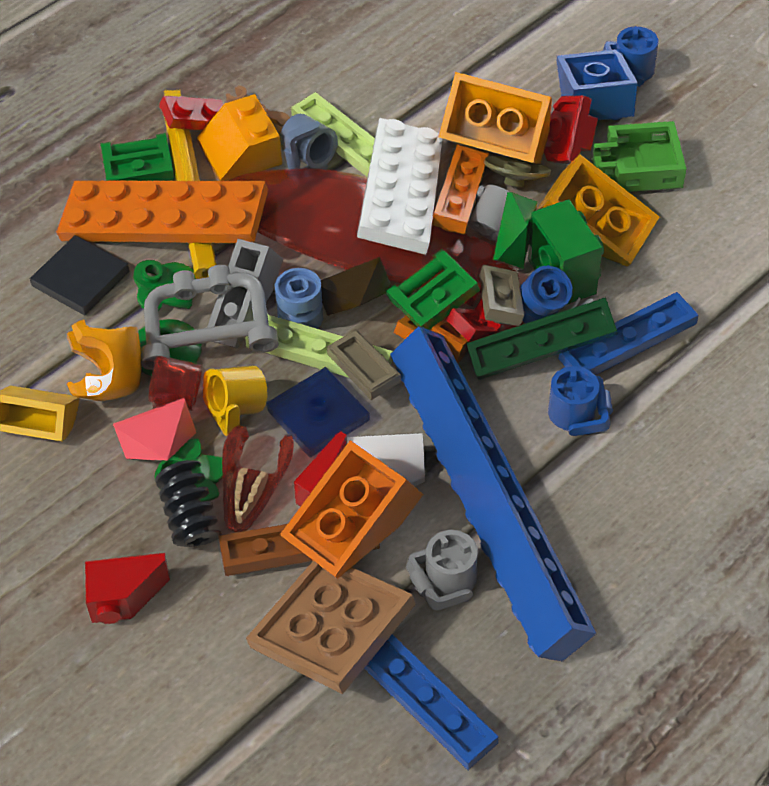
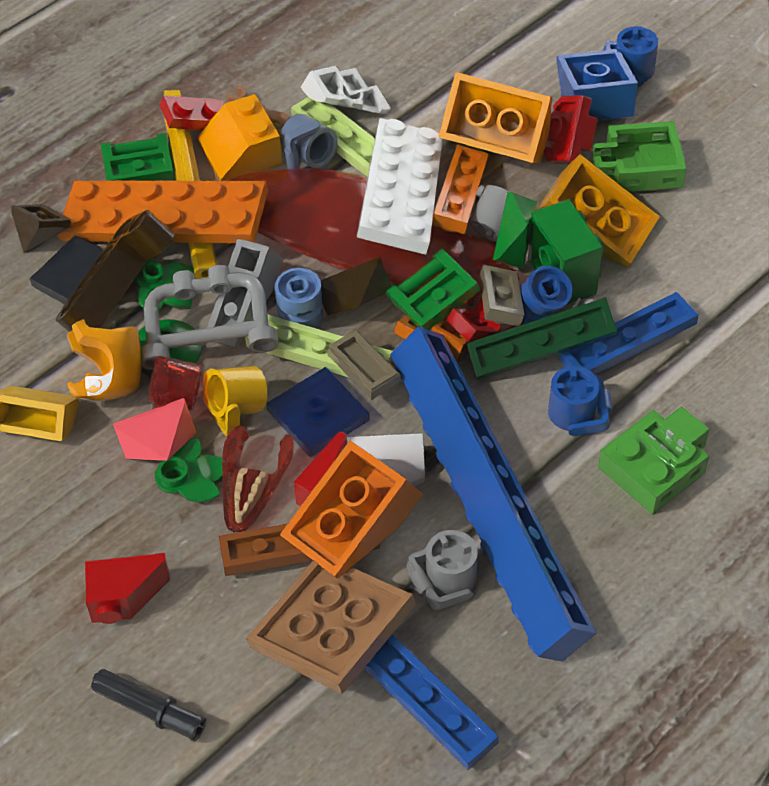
black piece [155,460,222,547] -> none
olive dish [484,156,551,187] -> none
none -> dark brown slope [11,204,71,253]
none -> dark brown beam [56,210,175,332]
none -> black axle [91,669,207,742]
none -> white slope [300,66,391,114]
none -> bright green piece [598,406,709,515]

